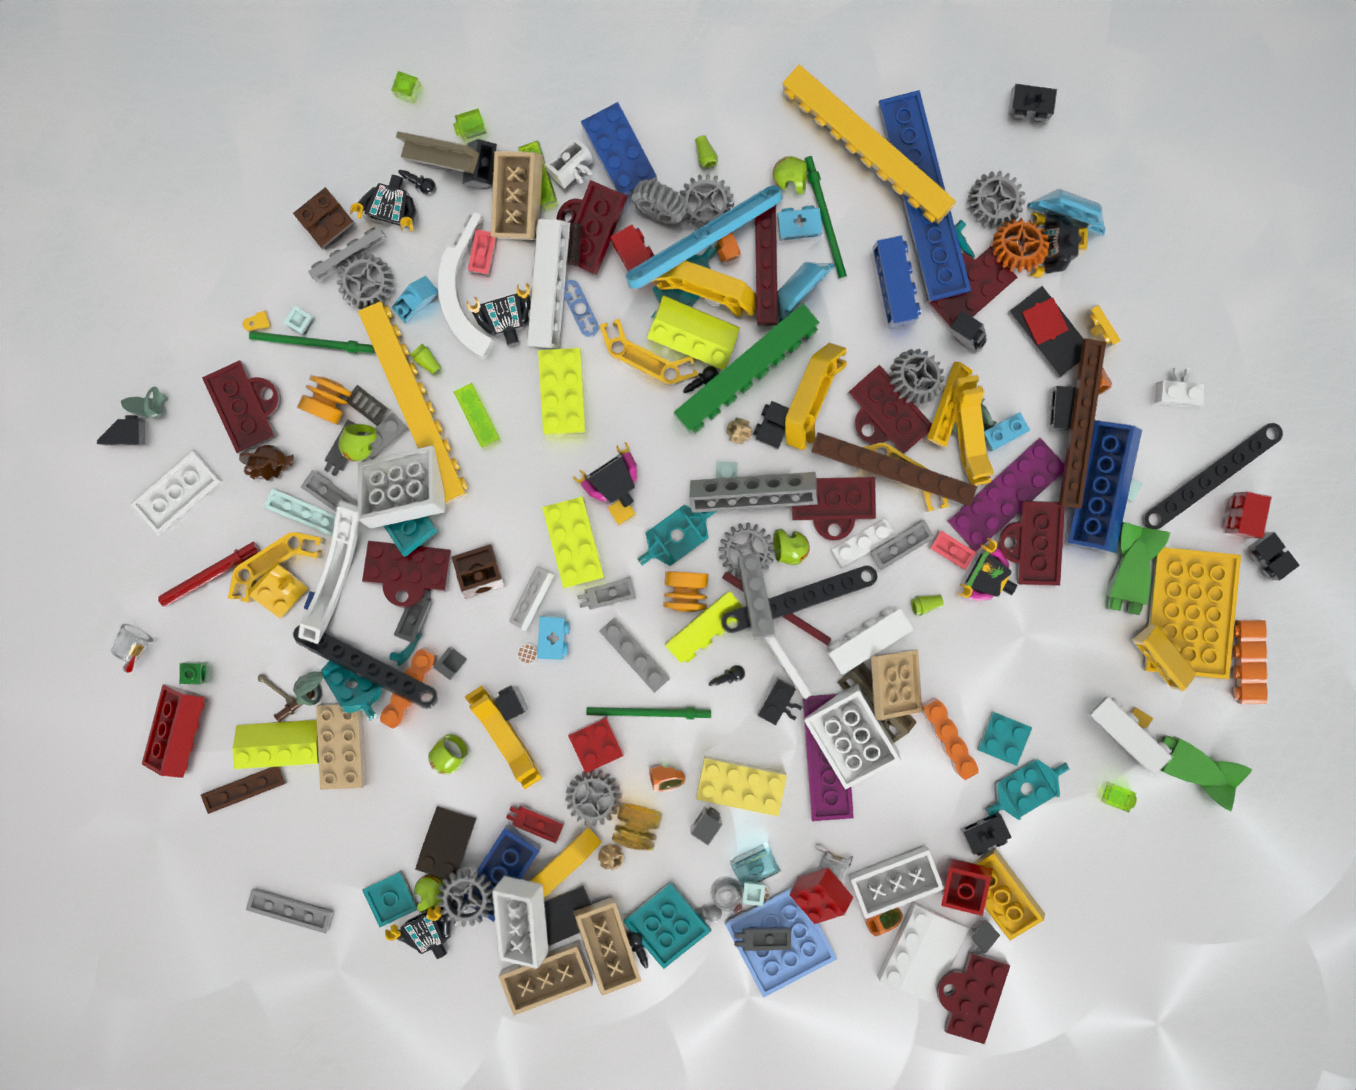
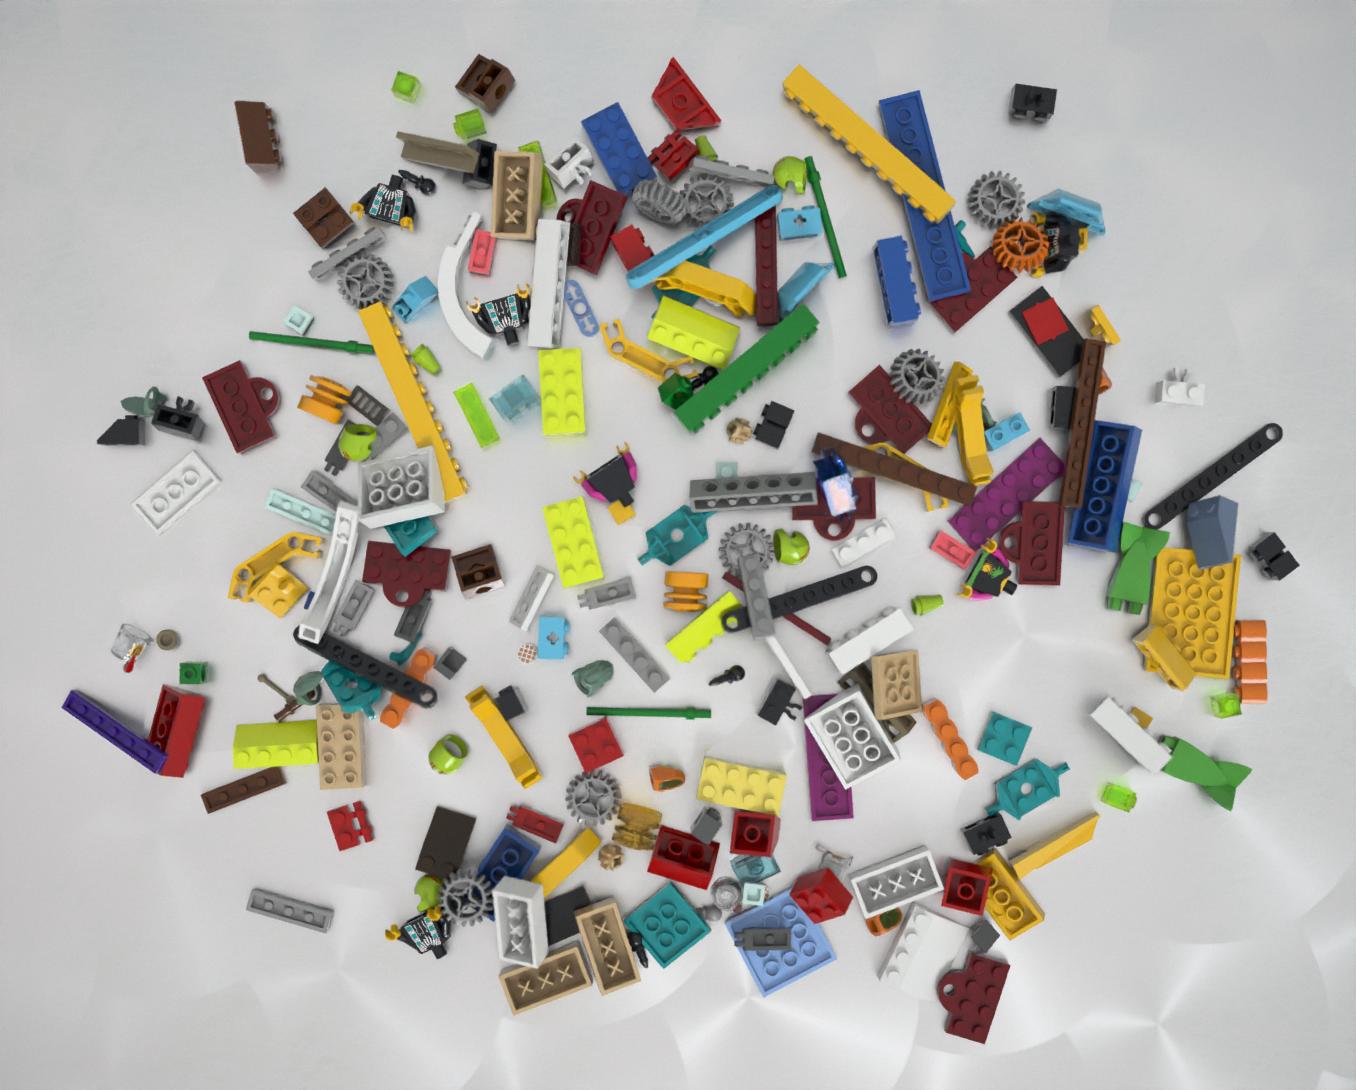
red axle [158,541,260,607] -> none
reddish brown hair [239,445,294,481] -> none
yellow piece [242,310,271,332] -> none
teal plate [362,871,417,927] -> none
orange rock [715,232,741,264] -> none
yellow piece [785,342,847,450] -> none
light grey plate [870,520,935,570] -> none
black slope [950,311,987,353] -> none
red brick [1224,491,1272,538] -> none
none -> dark purple tile [61,690,169,774]
none -> black brick [151,396,204,441]
none -> dark tan tile [156,629,179,650]
none -> reddish brown slope [234,101,282,173]
none -> red plate [327,801,373,852]
none -> light grey hinge [333,580,375,637]
none -> reddish brown brick [455,54,515,113]
none -> clear light blue brick [489,374,541,423]
none -> sand green piece [571,660,614,697]
none -> red plate [647,130,700,181]
none -> red slope [647,825,720,890]
none -> red wing [651,57,722,131]
none -> green brick [658,373,694,410]
none -> light grey plate [688,156,774,187]
none -> red slope [729,811,781,858]
none -> clear blue brick [813,446,858,522]
none -> yellow wedge [1009,812,1100,880]
none -> sand blue slope [1187,495,1238,570]
none -> clear neon green brick [1209,692,1242,719]

